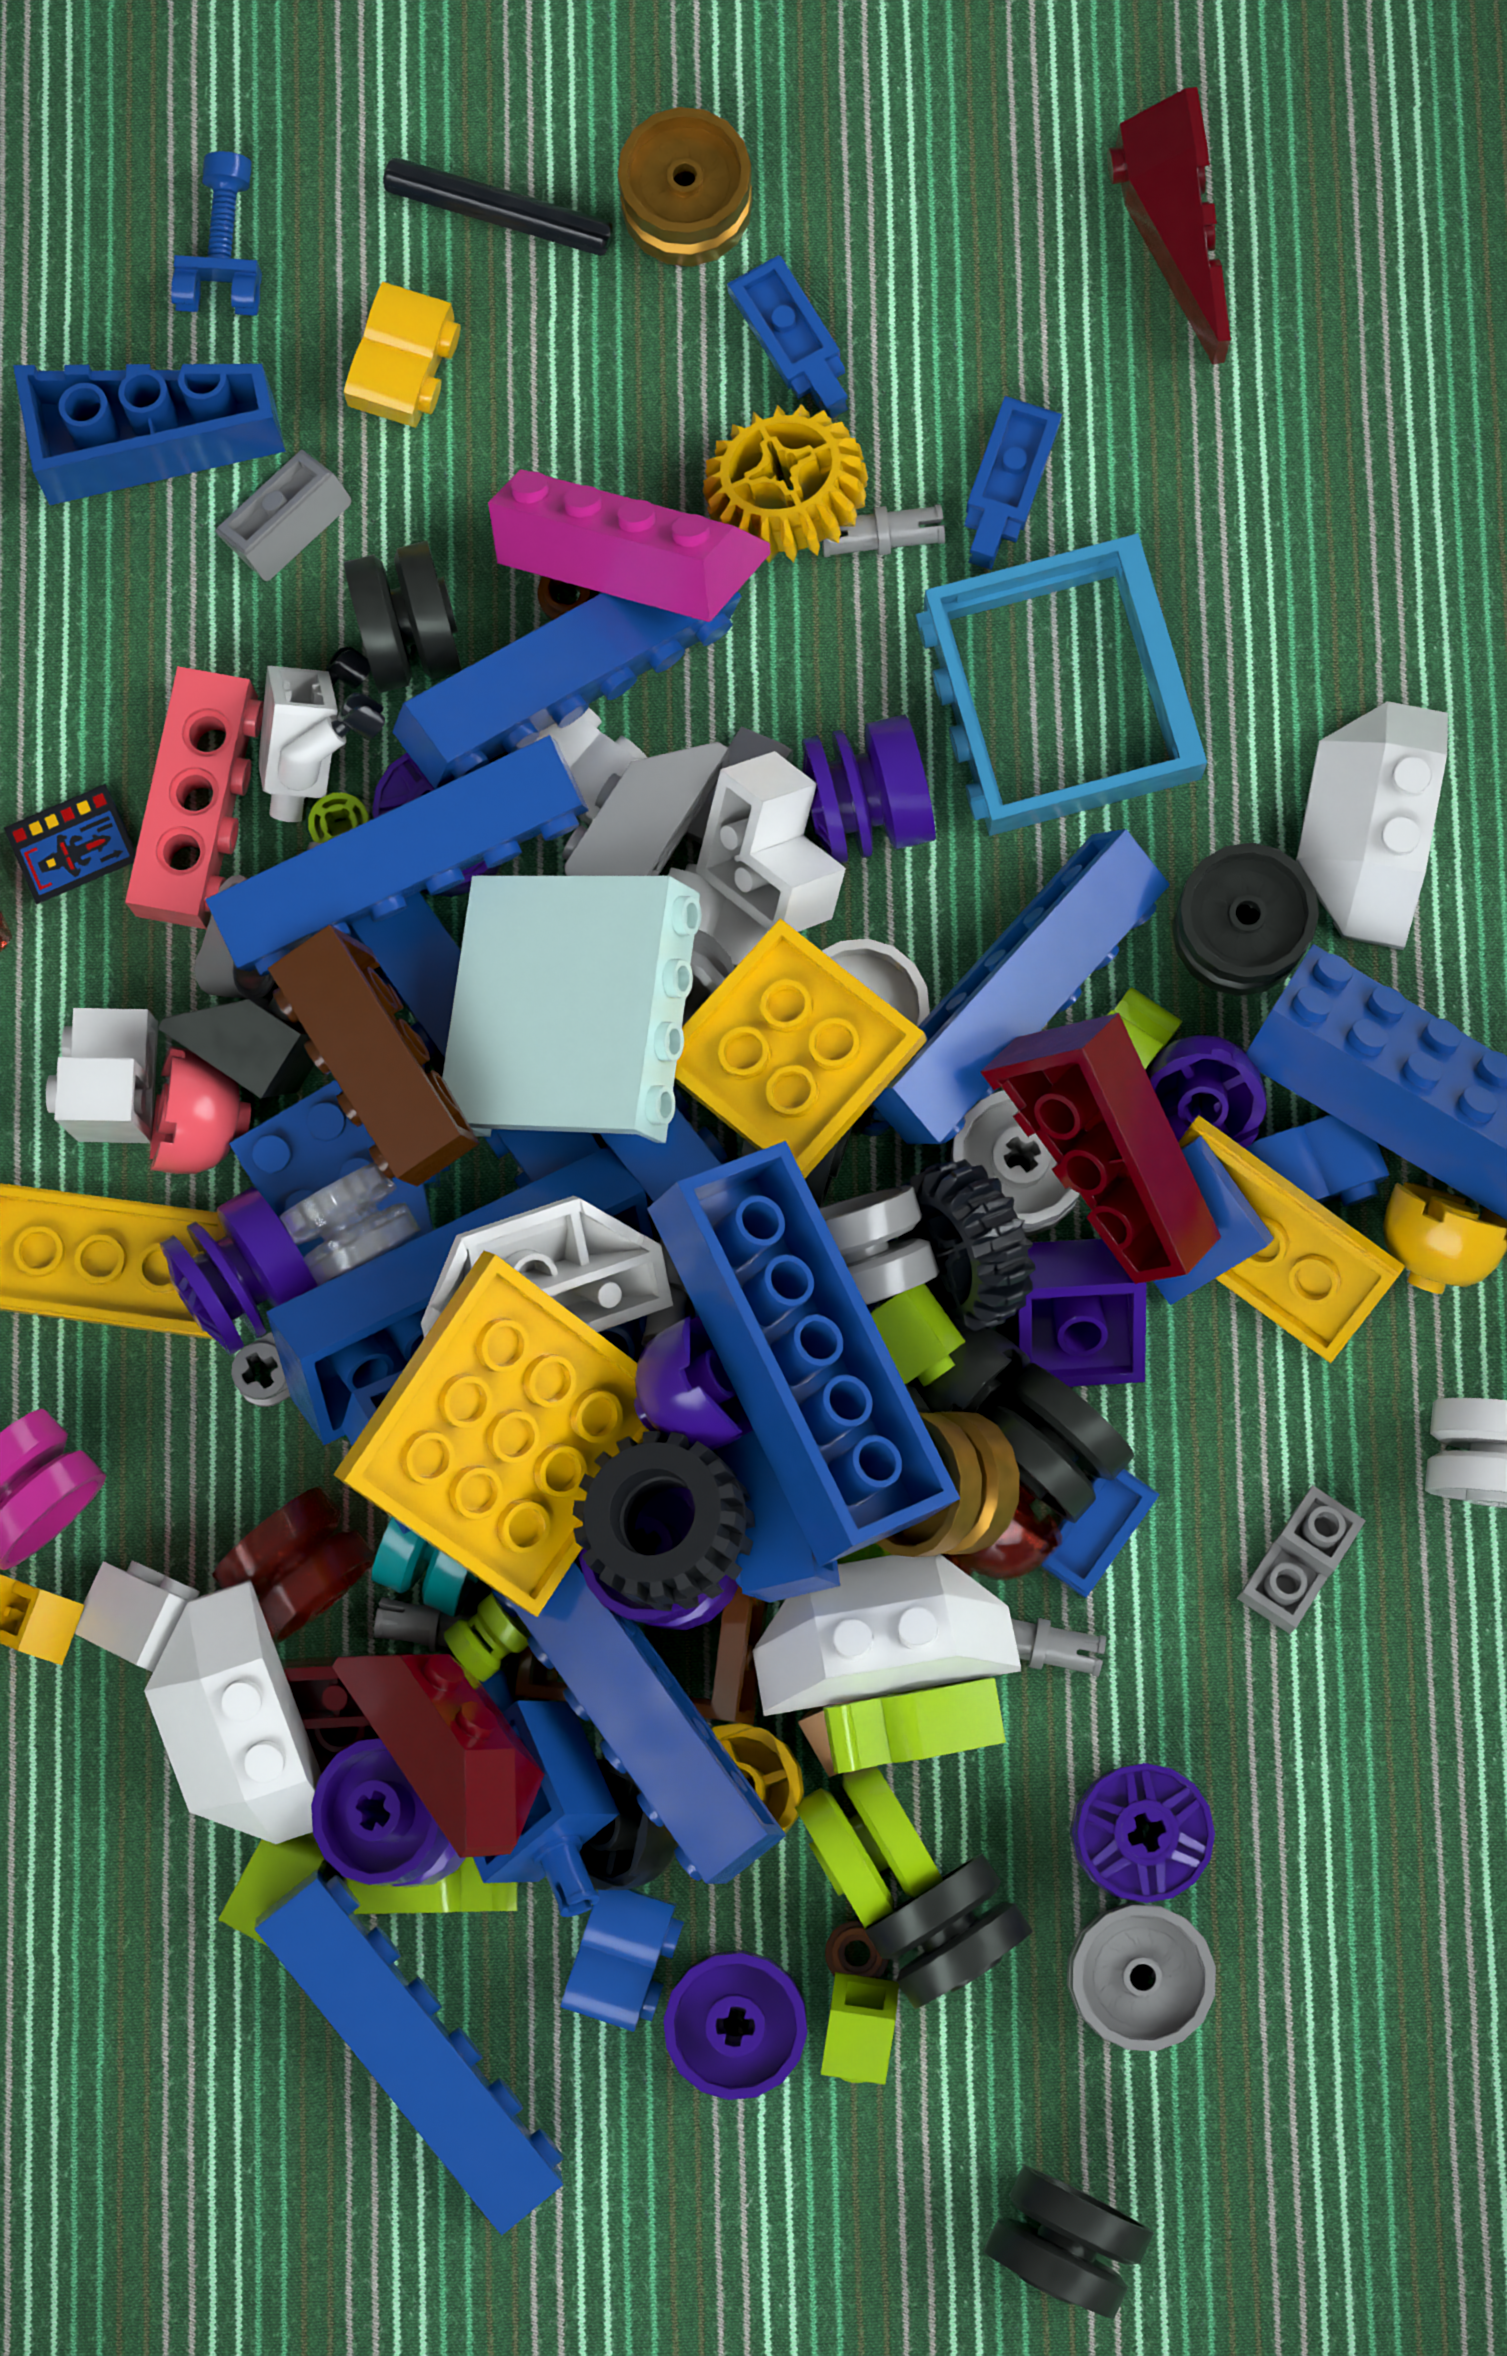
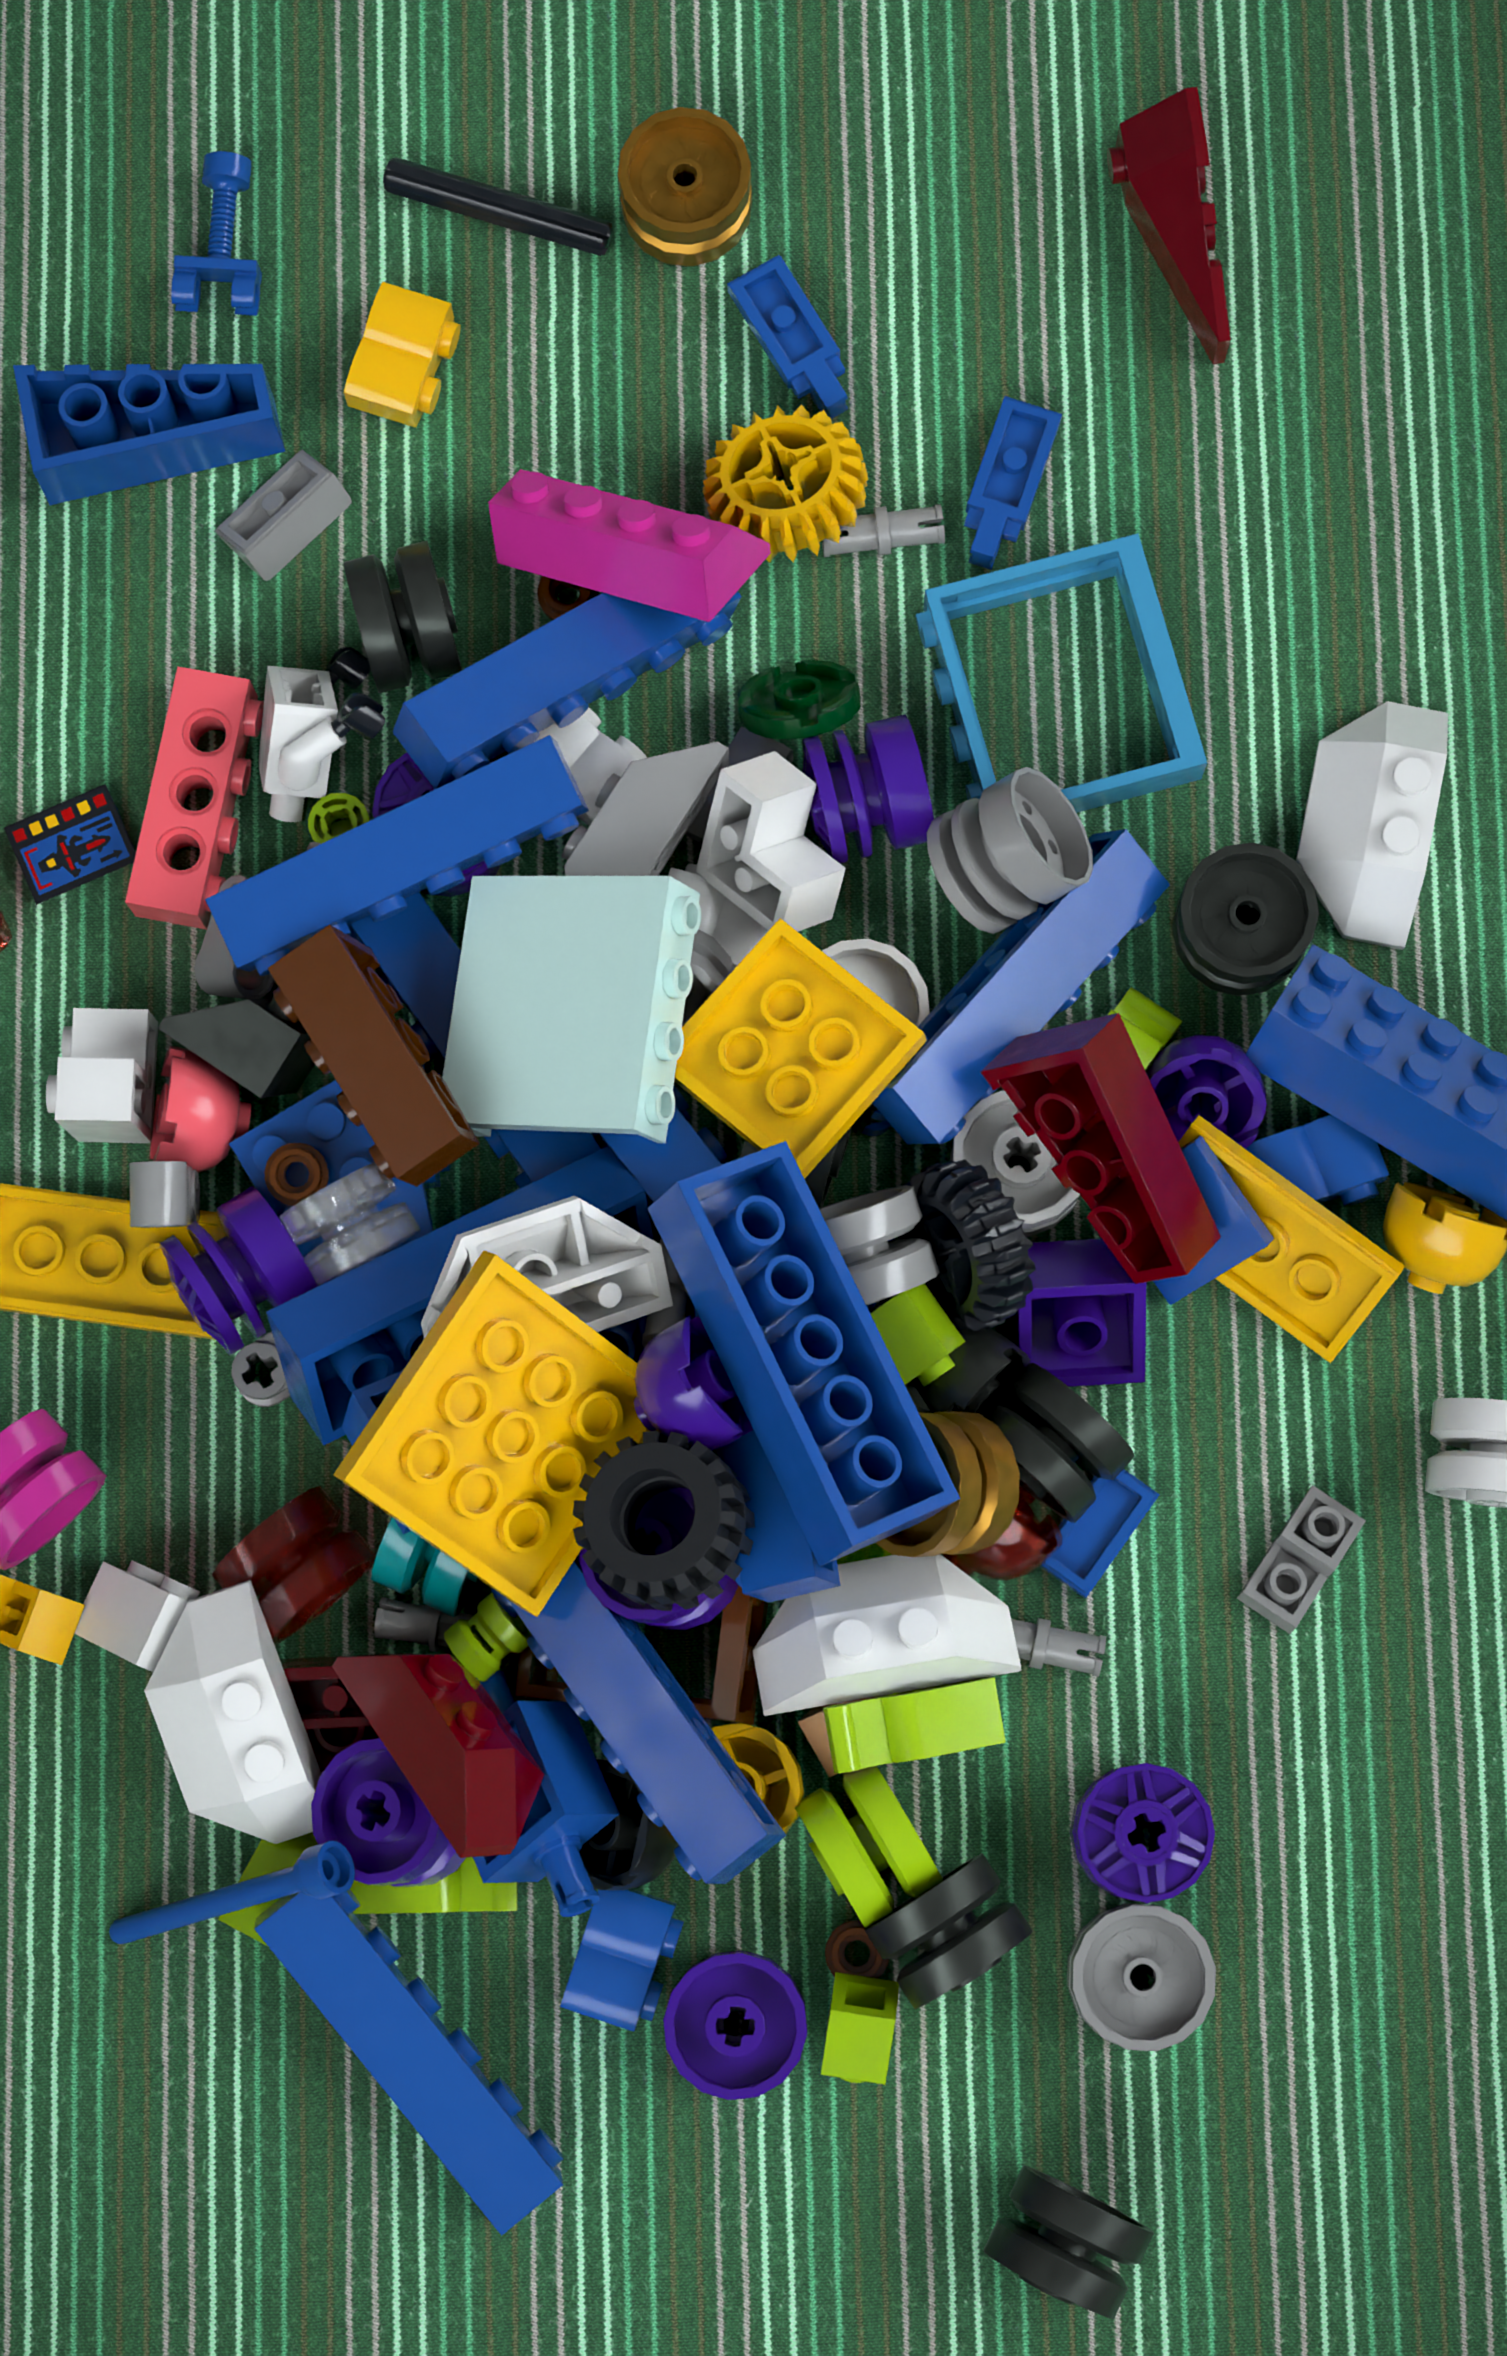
none -> blue piece [109,1841,355,1944]
none -> light grey piece [129,1161,200,1228]
none -> reddish brown plate [265,1143,329,1206]
none -> dark green tile [738,660,861,740]
none -> light grey wheel [927,767,1093,934]

